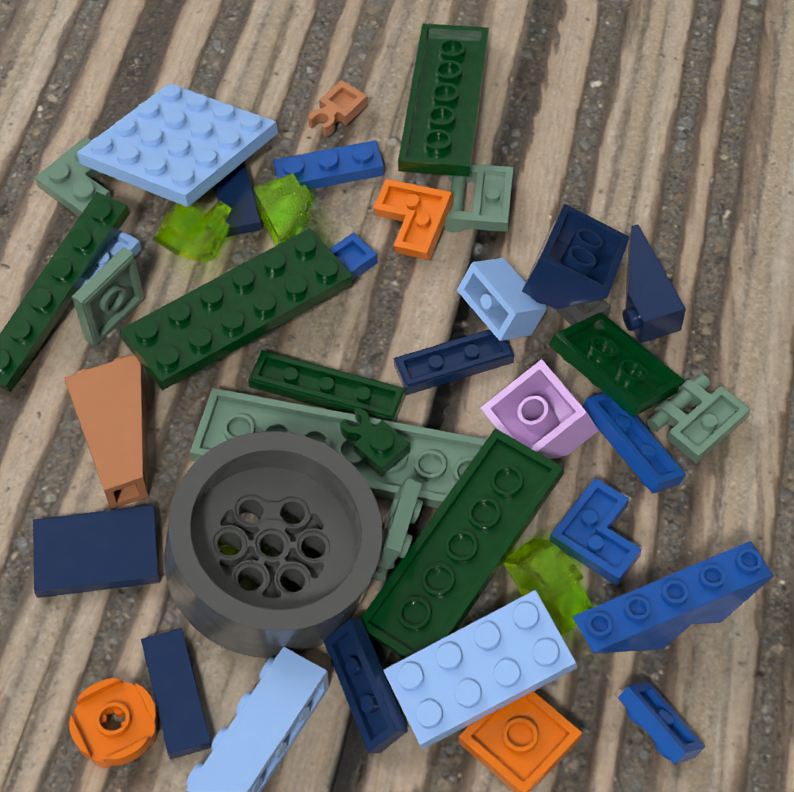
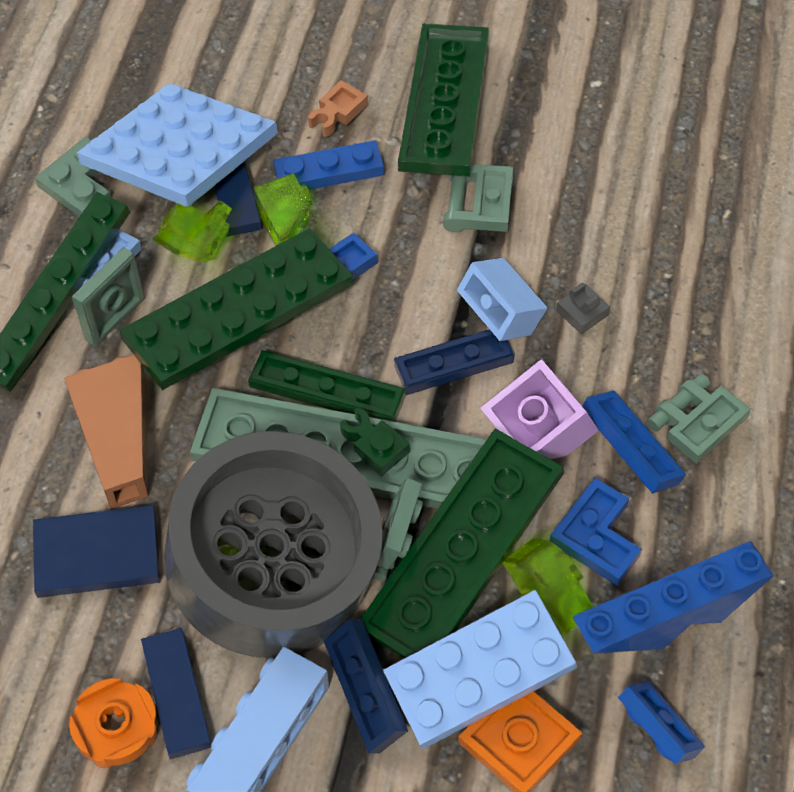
orange plate [373,179,454,260] -> none
dark blue slope [522,203,630,309] -> none
dark green plate [549,312,685,417] -> none
dark blue slope [622,224,686,343] -> none

